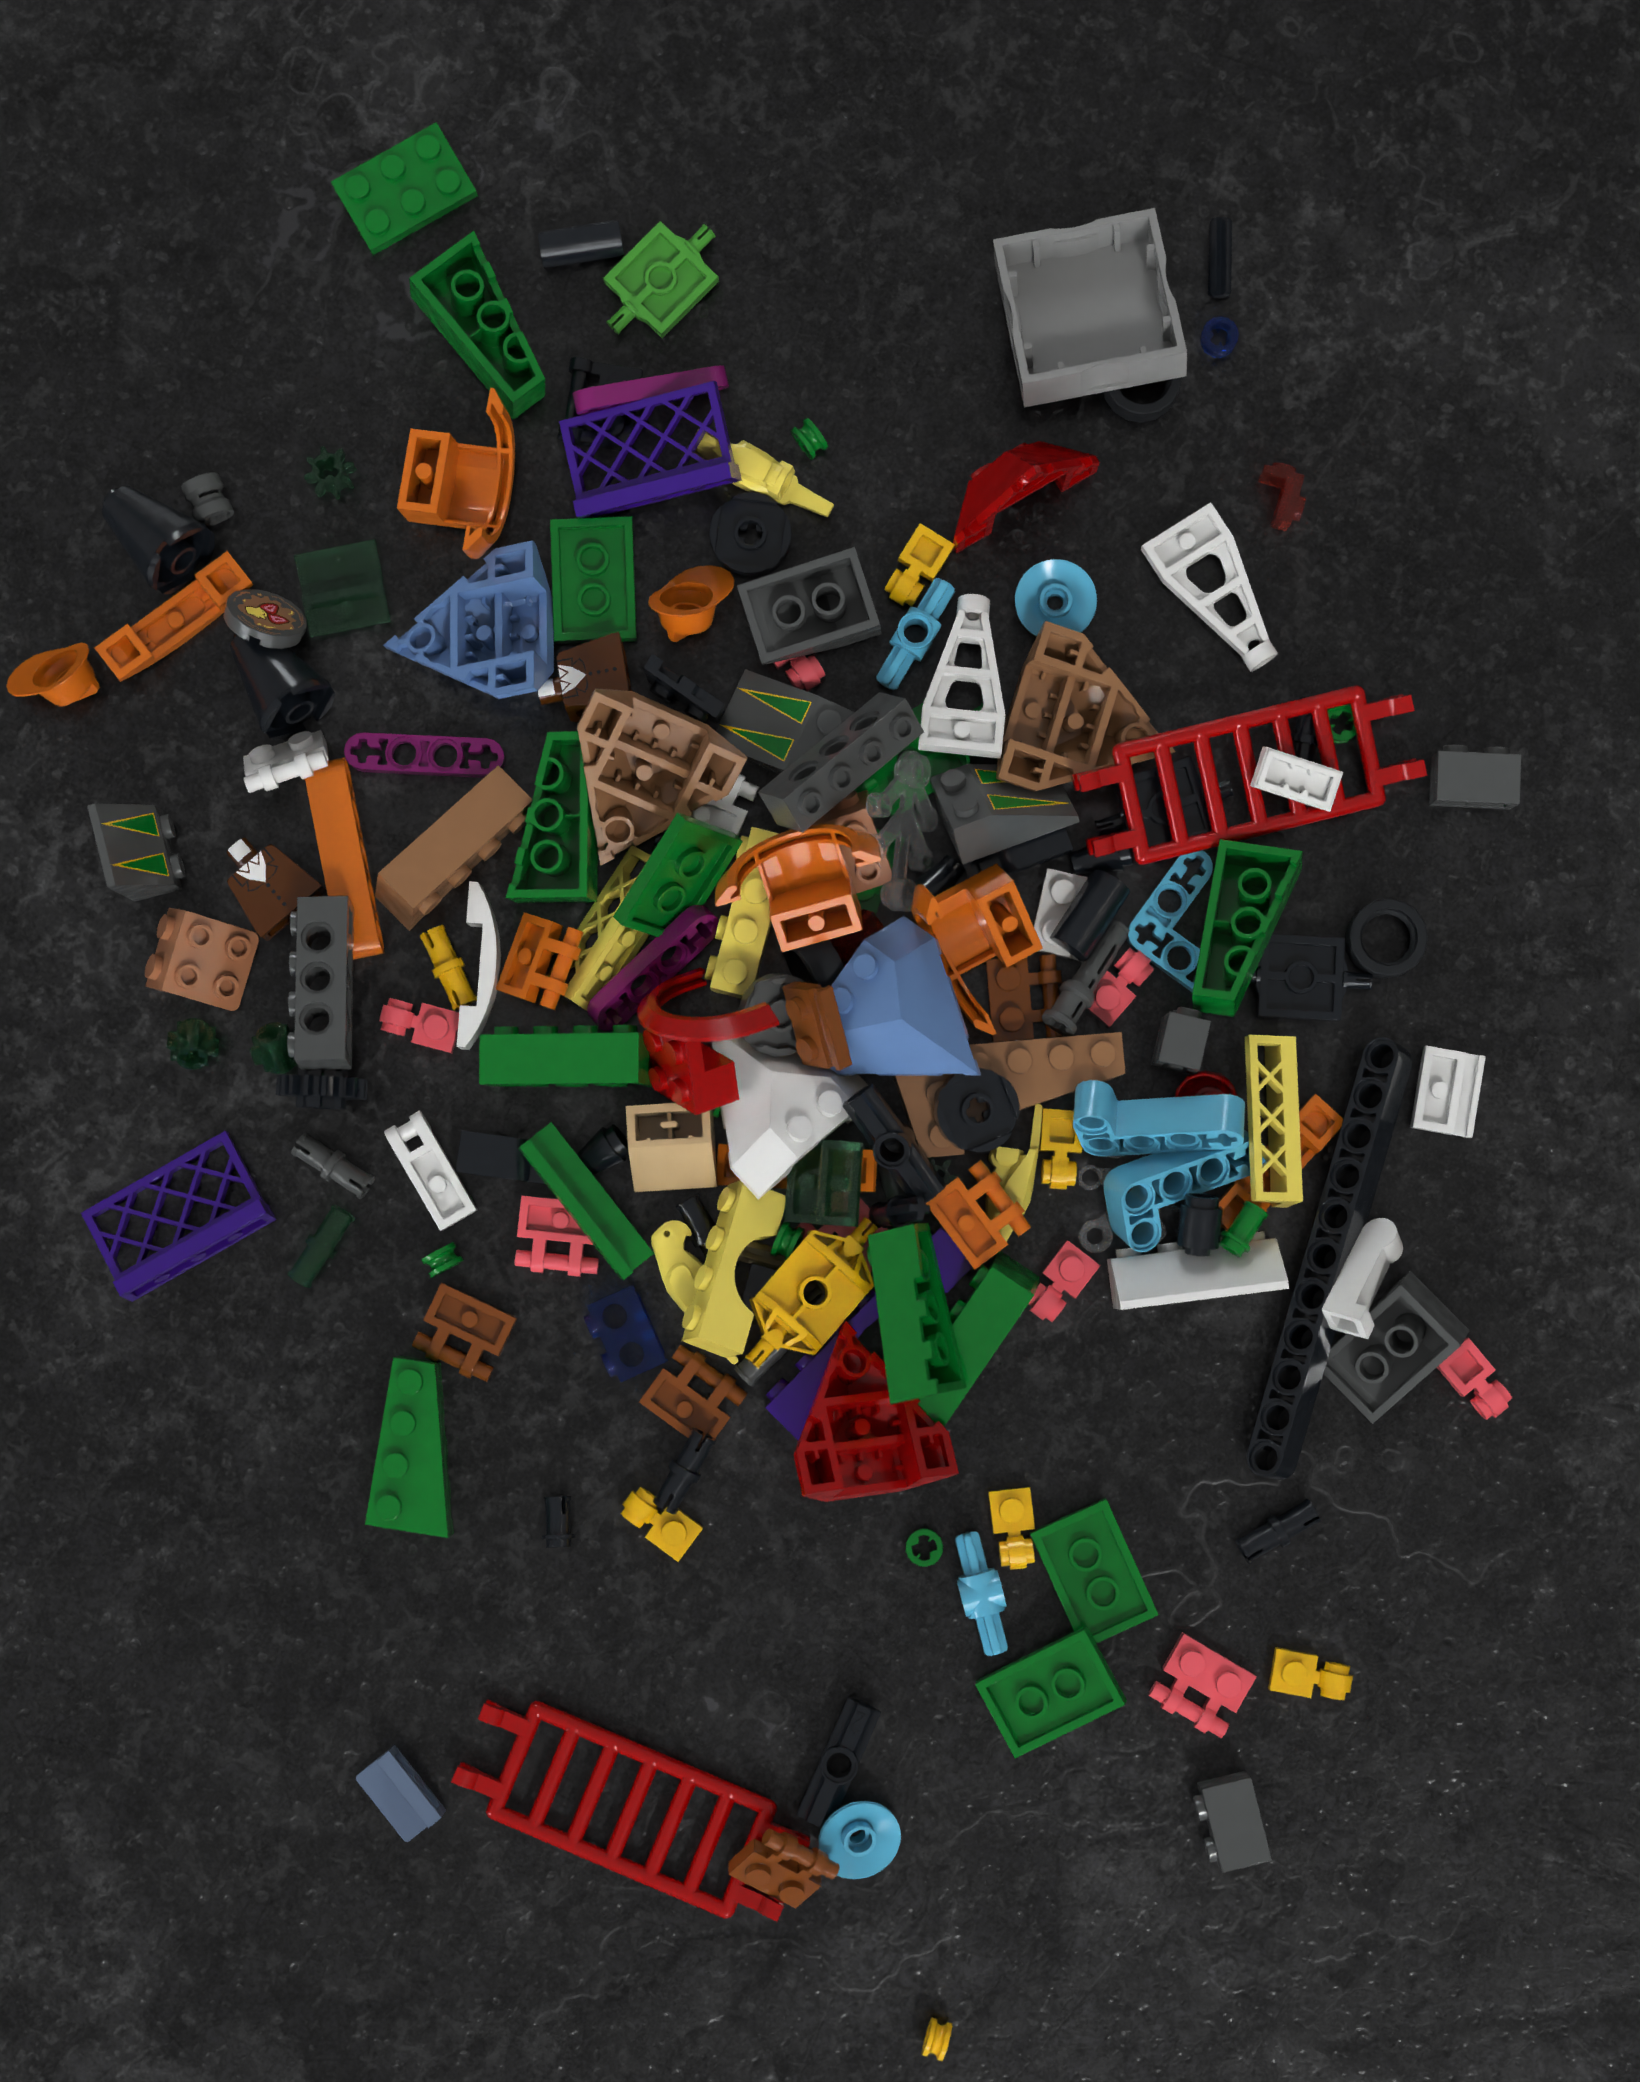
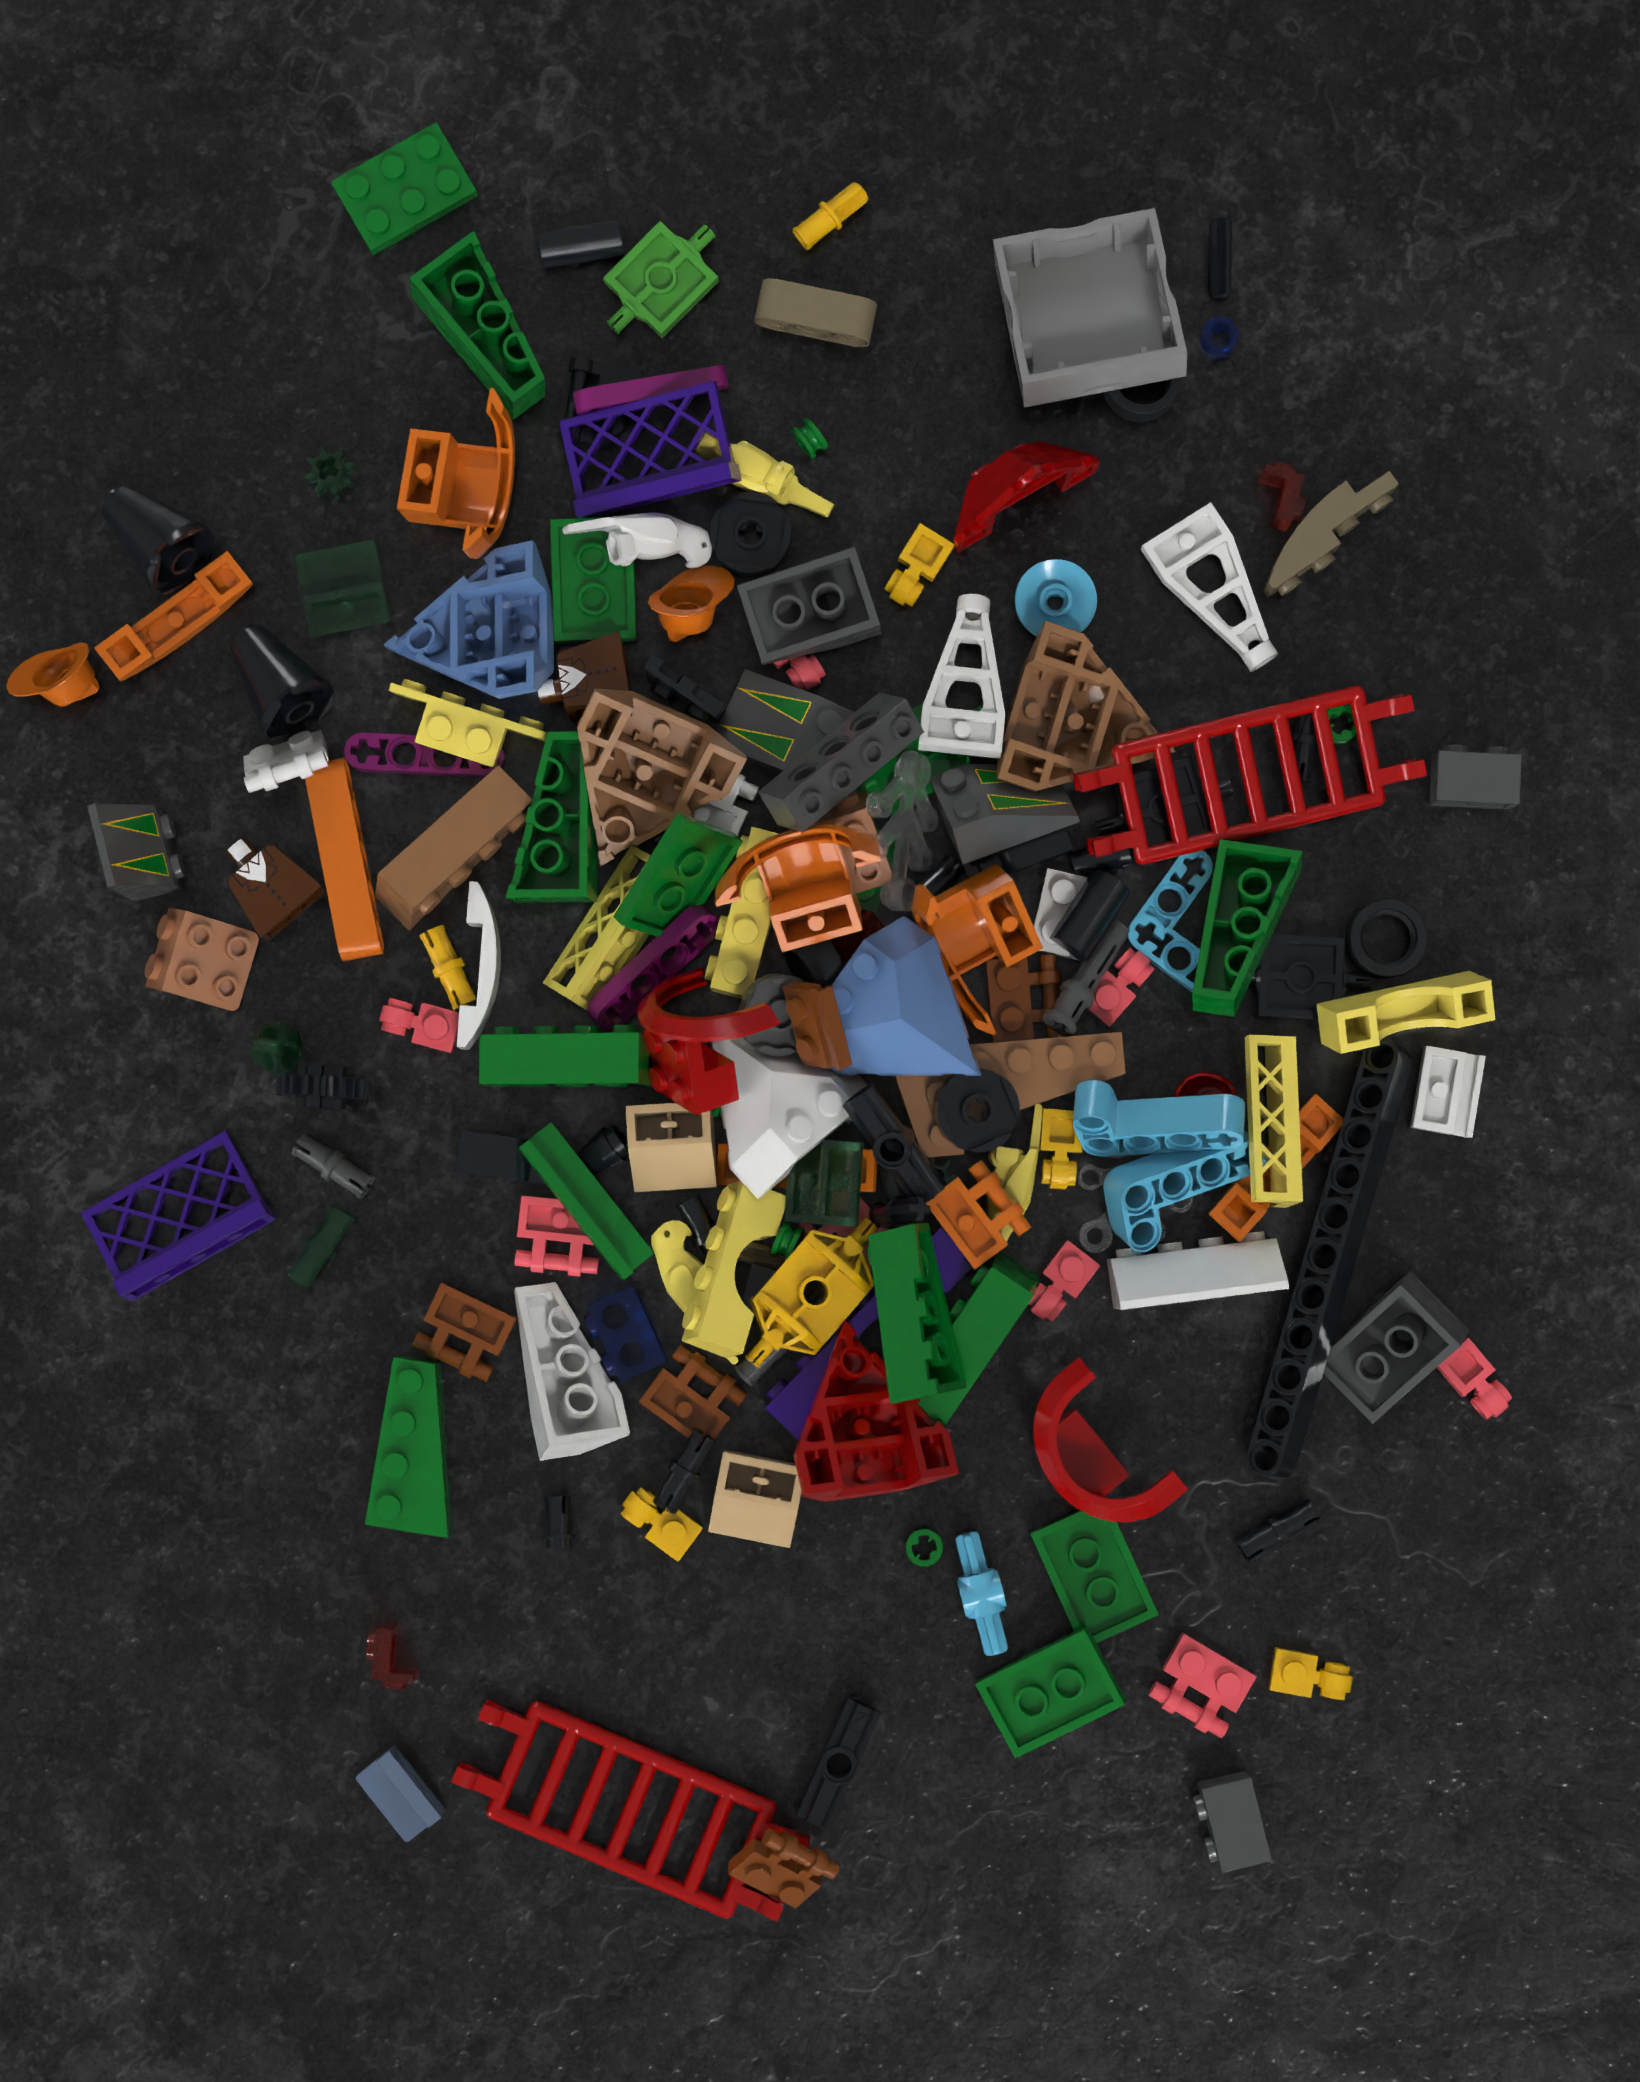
clear green gear [166,1018,219,1070] -> none
dark grey wheel [181,472,234,527] -> none
dark grey tile [223,589,307,649] -> none
dark grey brick [287,896,354,1070] -> none
white plate [384,1110,478,1231] -> none
green bush [421,1242,464,1278] -> none
orange plate [496,912,584,1010] -> none
medium azure dish [818,1801,901,1879] -> none
medium azure axle [876,578,955,690] -> none
yellow bush [921,2017,952,2061] -> none
yellow plate [988,1487,1035,1570] -> none
dark grey brick [1150,1007,1211,1075] -> none
black brick [1177,1193,1223,1256] -> none
green pin [1219,1201,1268,1257] -> none
white plate [1250,746,1343,812] -> none
white leg [1322,1218,1403,1339] -> none
none -> clear red bracket [366,1624,419,1689]
none -> light yellow bracket [388,679,547,768]
none -> white wedge [514,1282,630,1461]
none -> white animal [562,513,712,568]
none -> tan slope [708,1449,801,1548]
none -> dark tan beam [754,279,878,347]
none -> yellow axle [792,182,869,250]
none -> red piece [1033,1357,1188,1522]
none -> dark tan slope [1263,471,1399,598]
none -> light yellow arch [1316,971,1495,1054]

